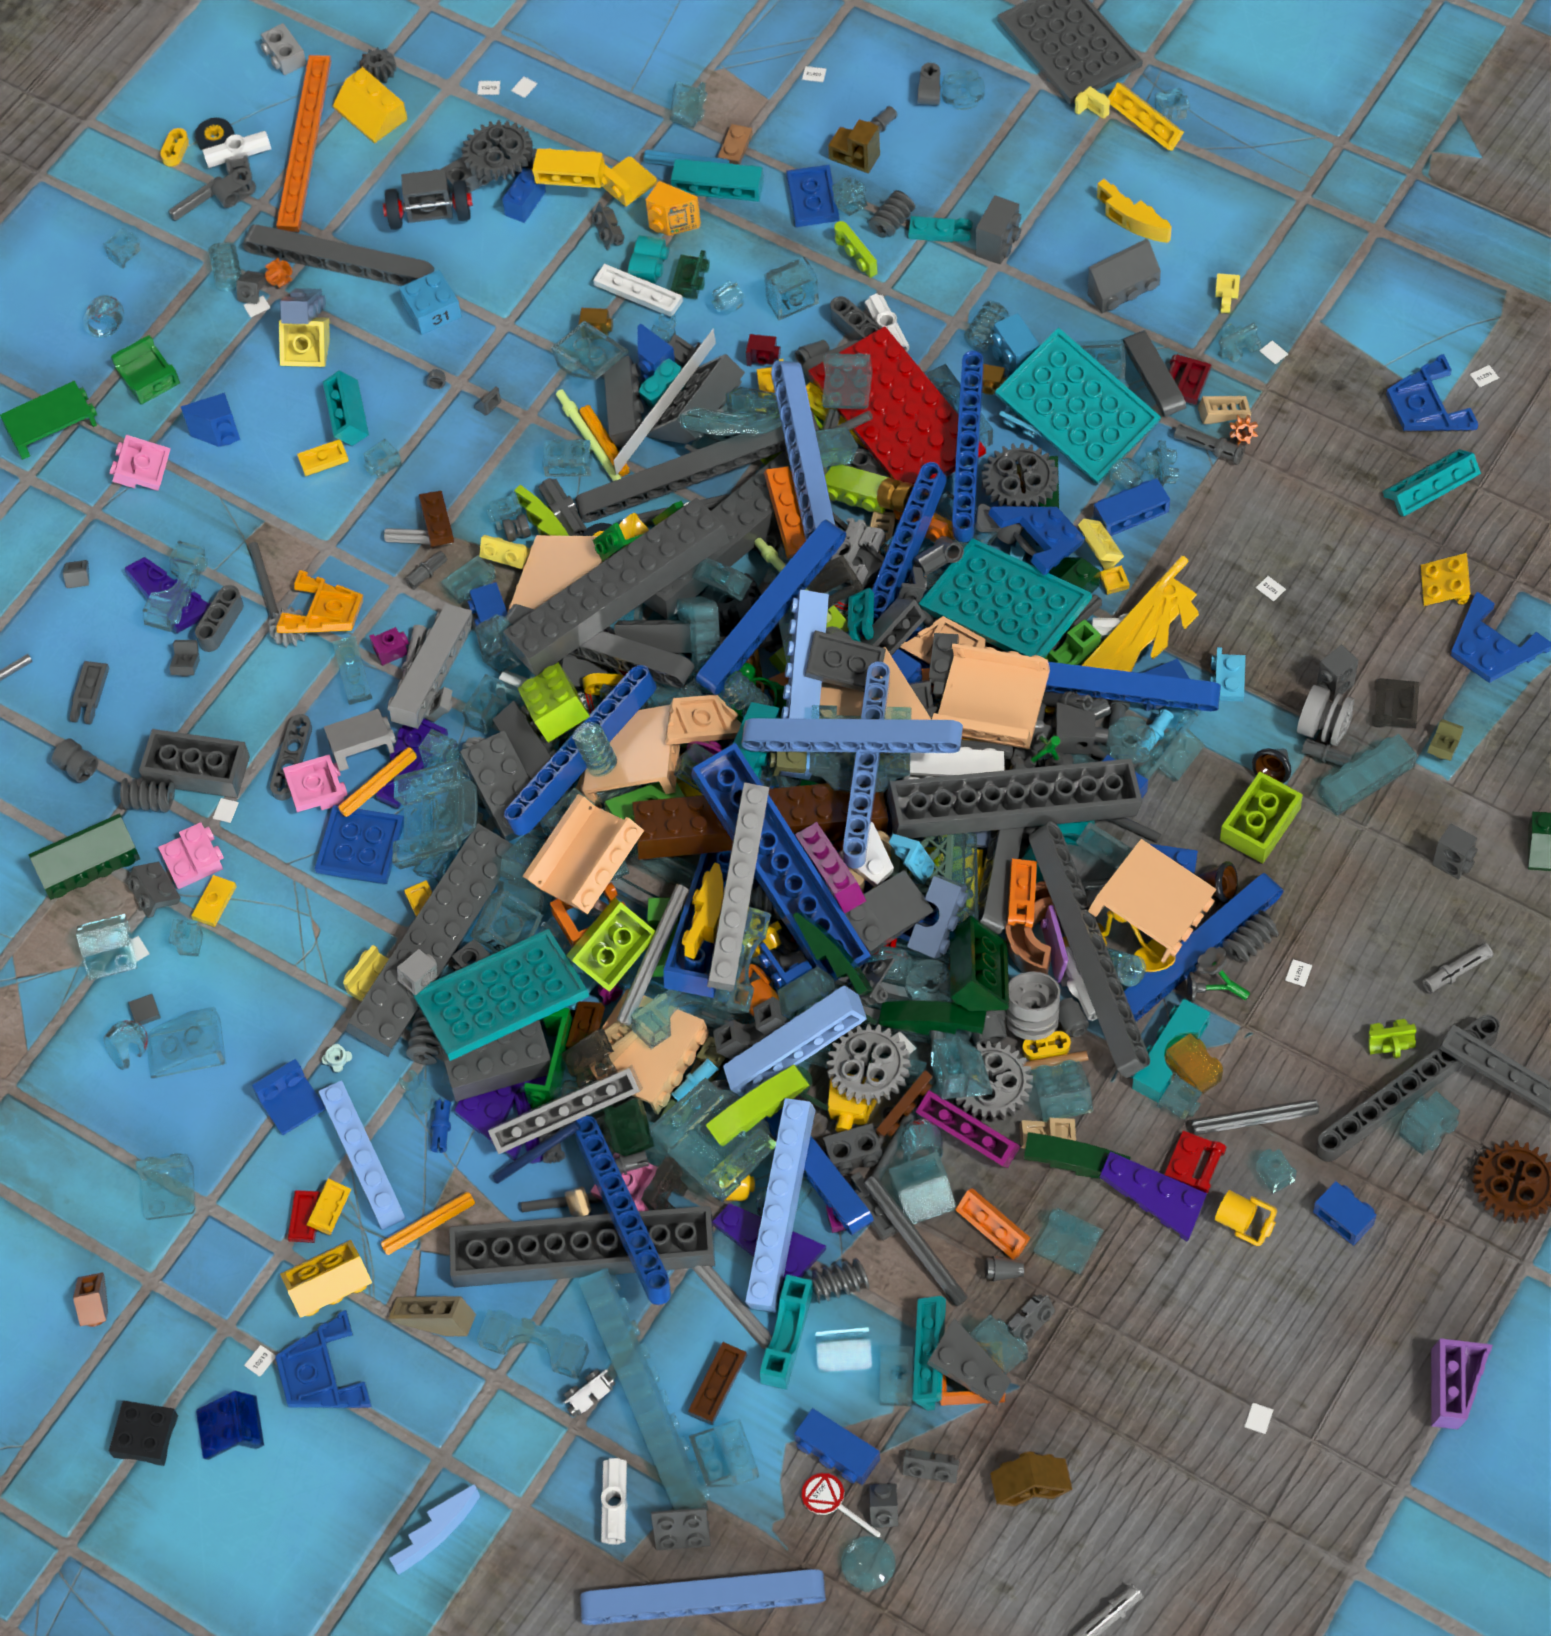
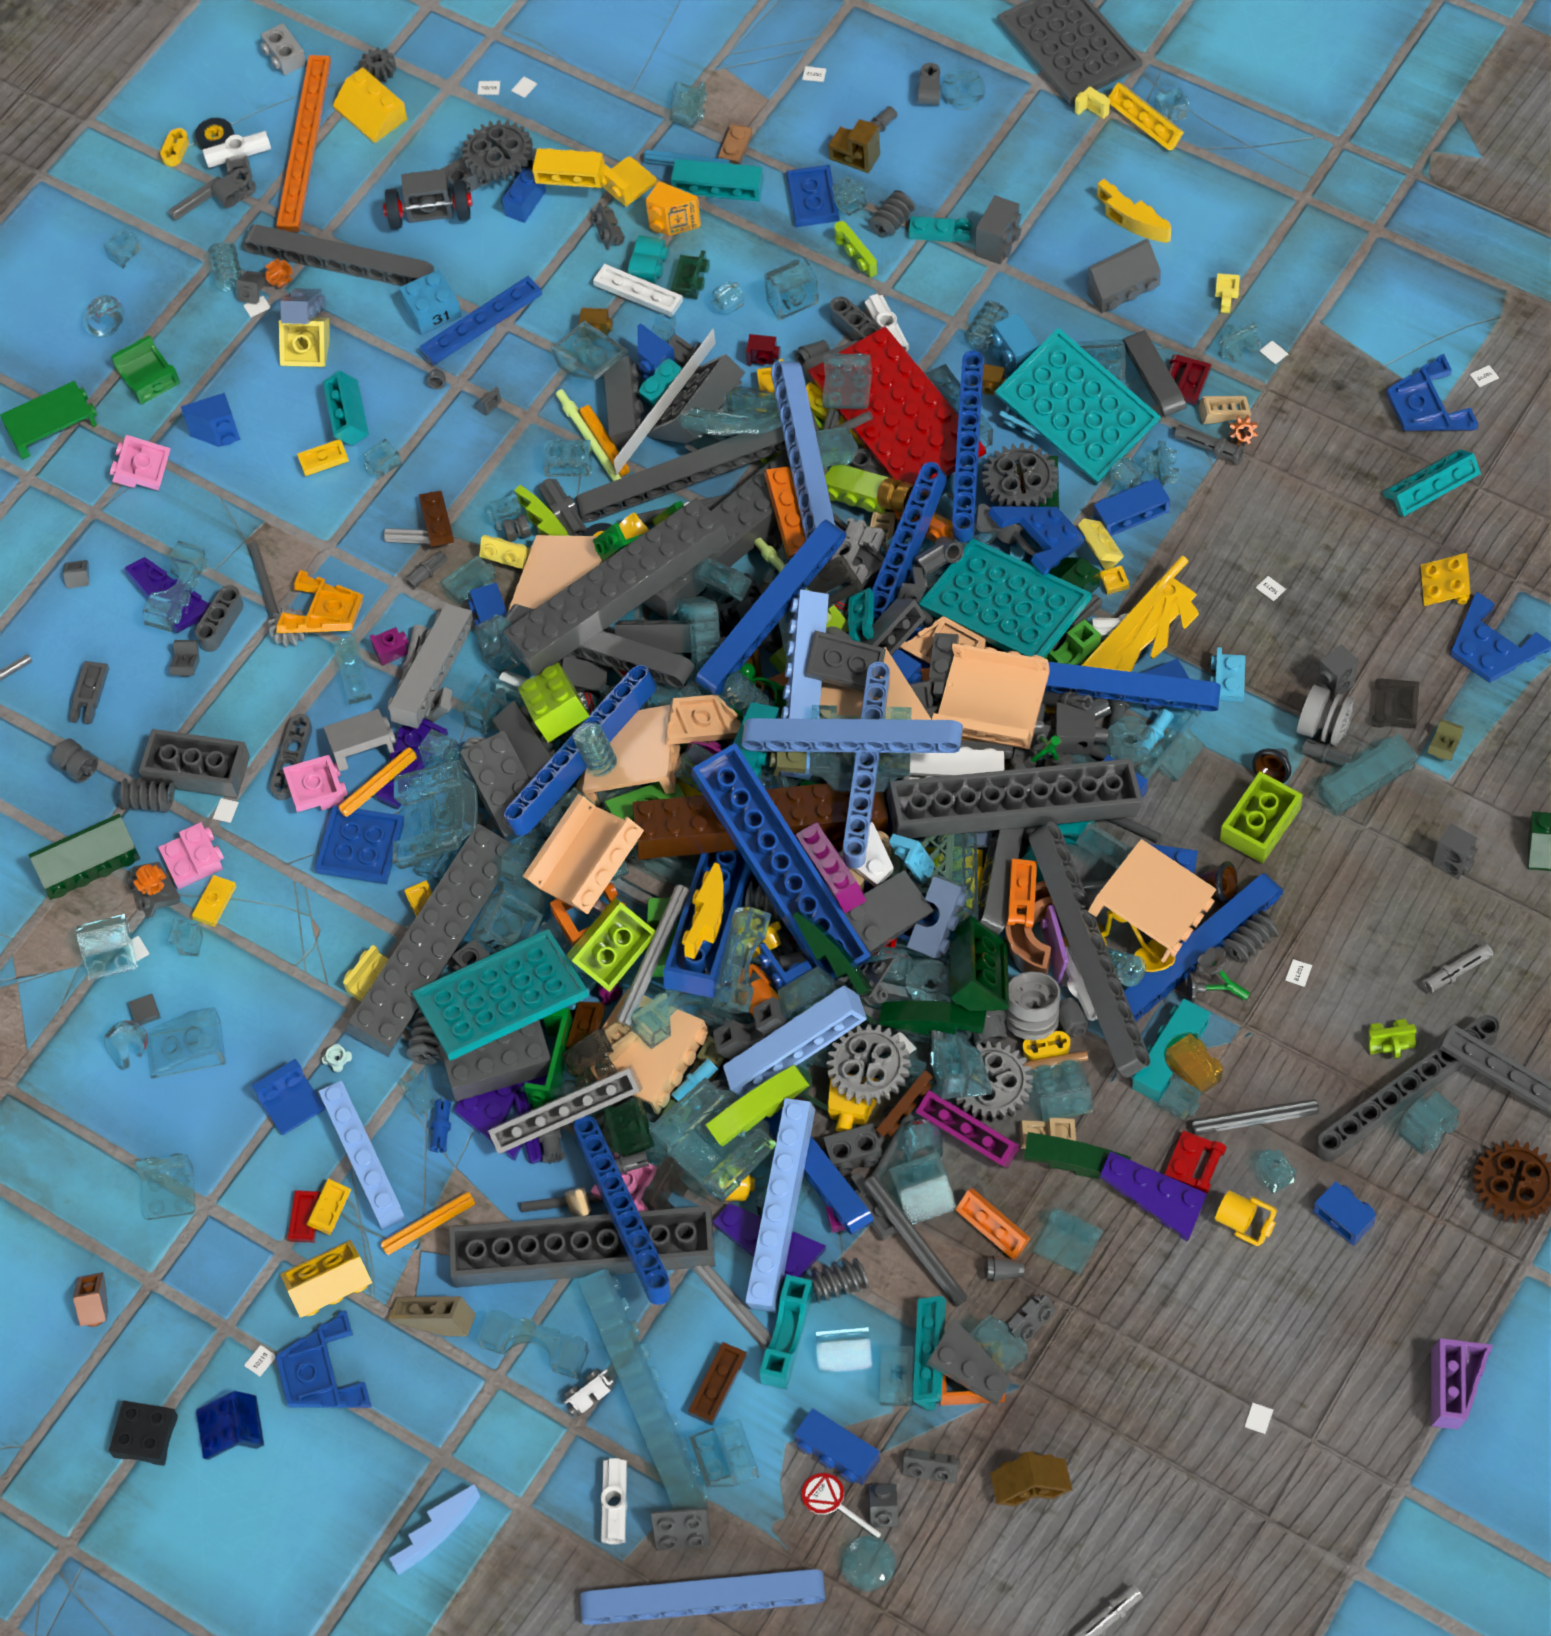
light grey brick [397,949,437,996] -> none
dark blue bar [493,1120,581,1184] -> none
yellow beam [582,673,624,696] -> none
light grey brick [707,783,769,991] -> none
none -> orange gear [133,864,166,895]
none -> blue plate [419,276,542,366]

